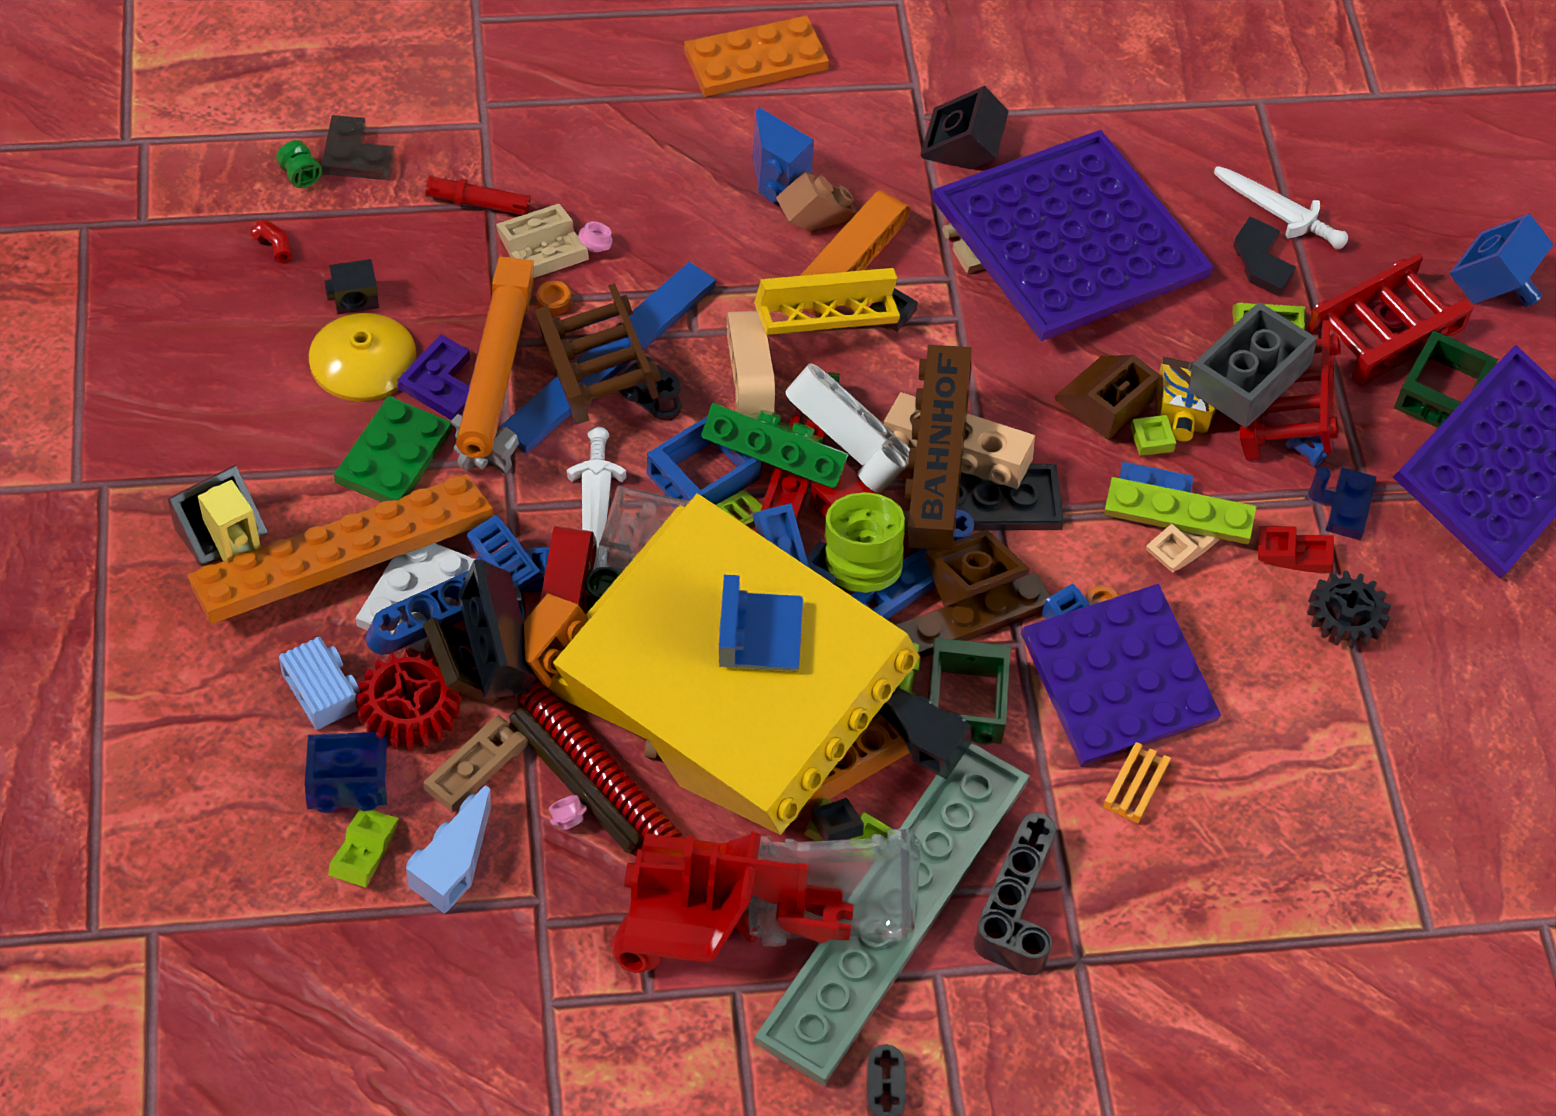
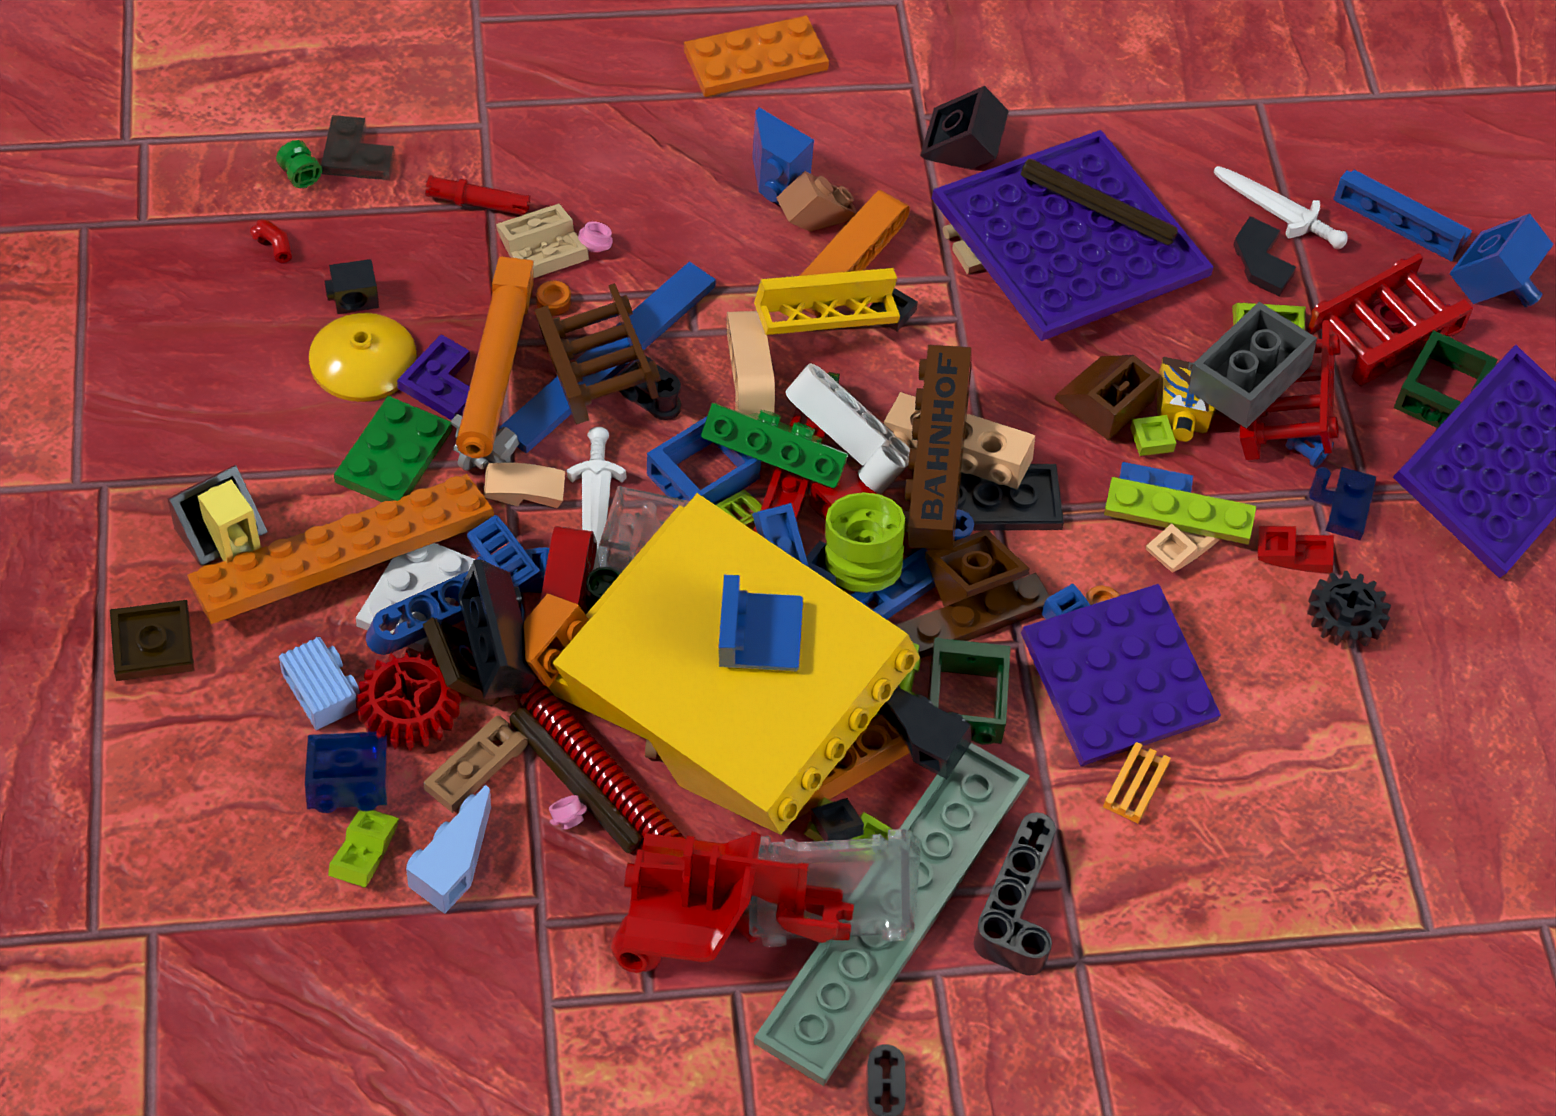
none -> dark brown plate [110,600,195,681]
none -> light nougat slope [484,463,565,509]
none -> dark brown axle [1021,159,1178,246]
none -> blue fence [1333,170,1472,262]

